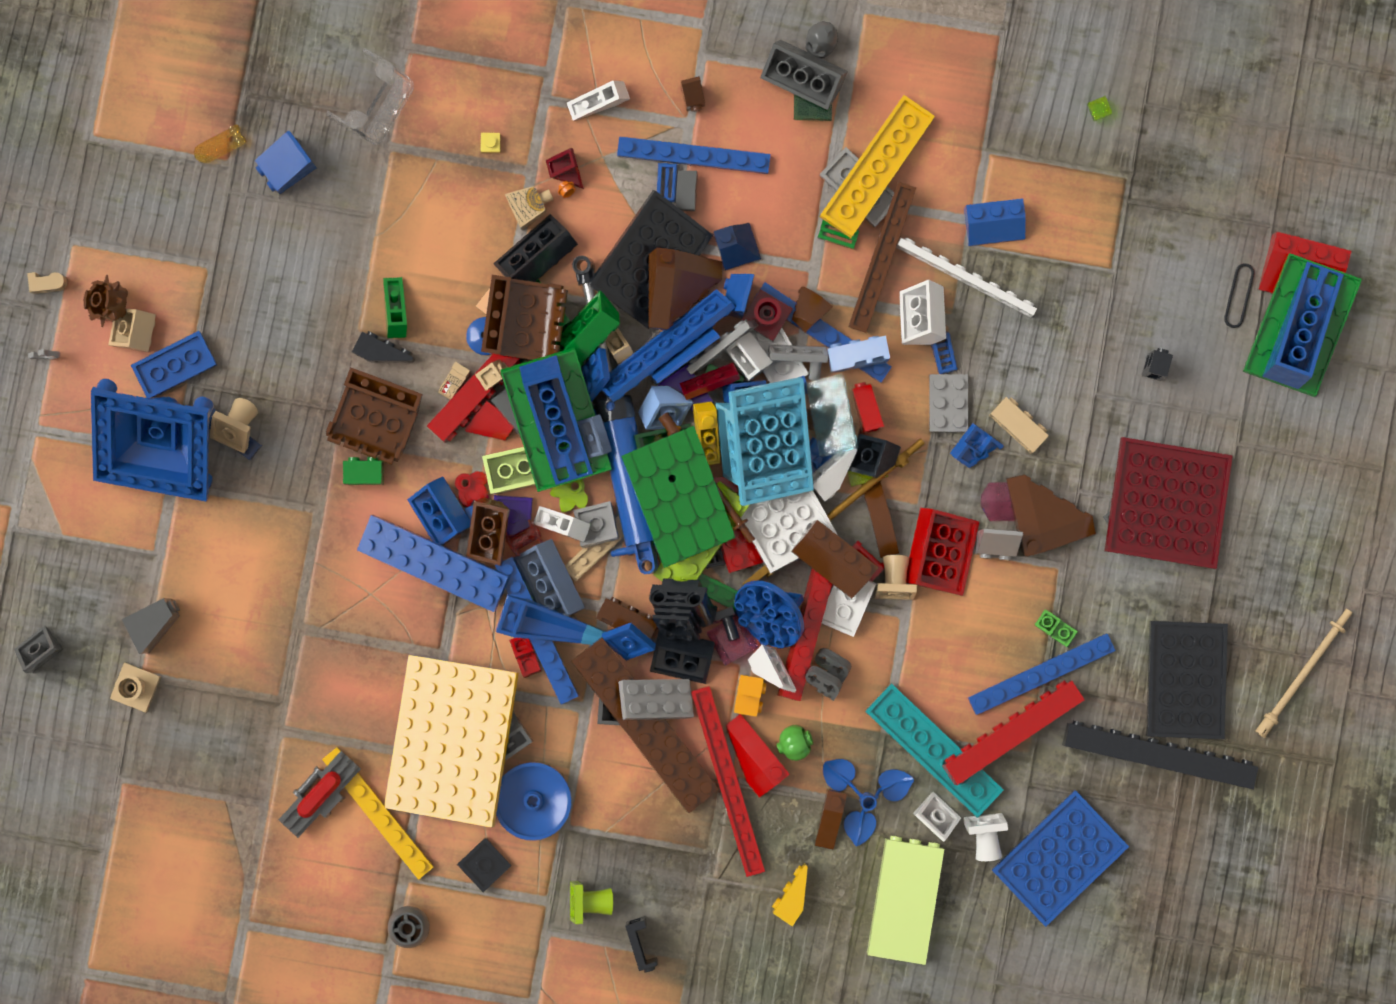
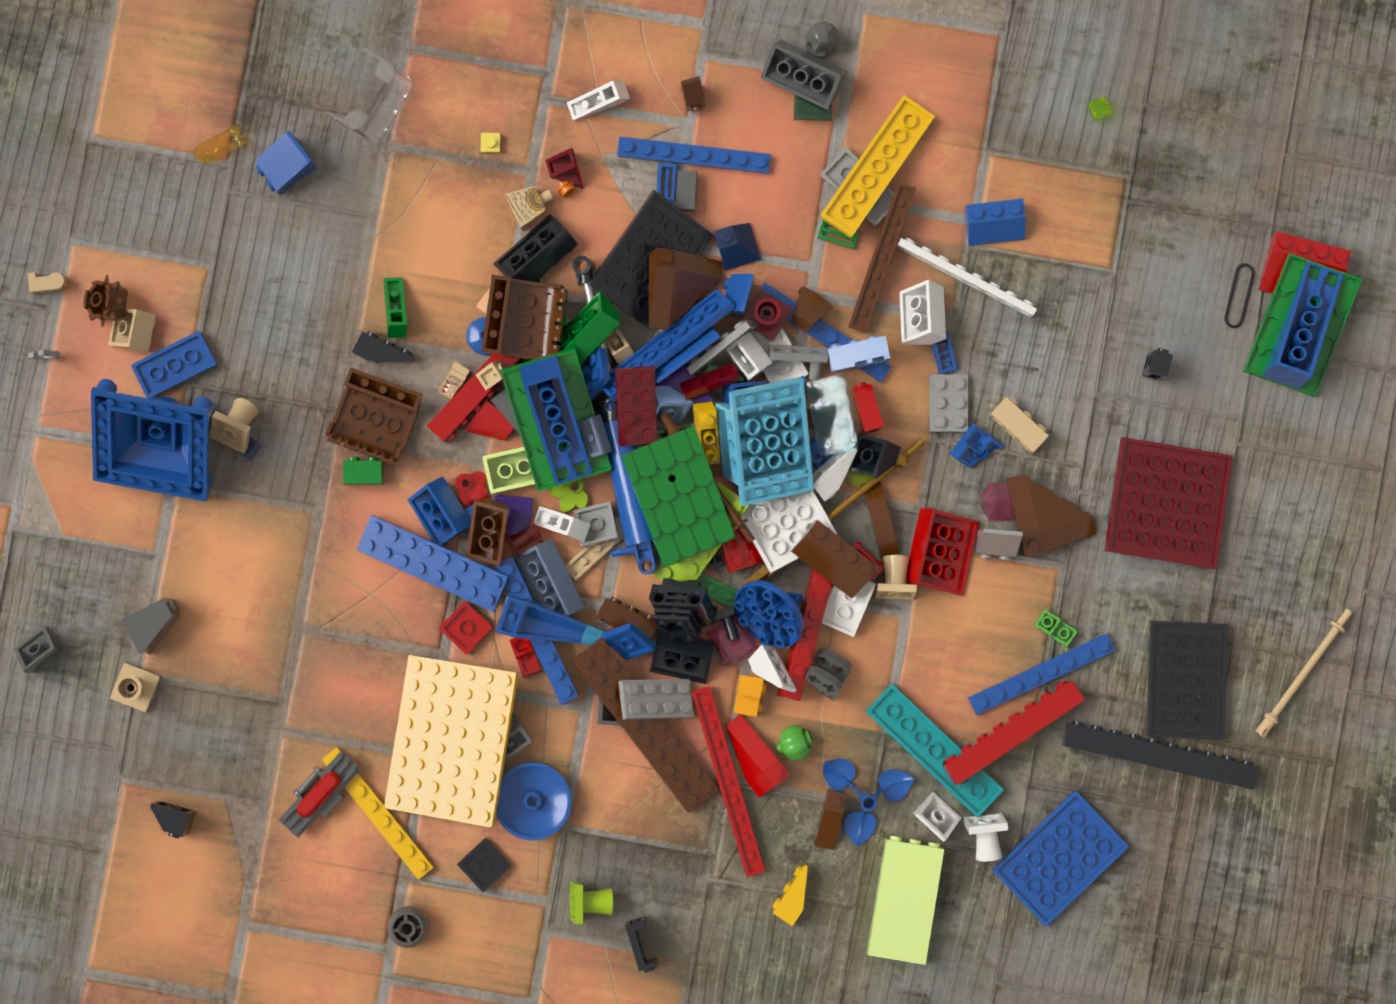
none -> black slope [150,801,196,838]
none -> red plate [438,601,493,655]
none -> dark red plate [615,365,657,446]

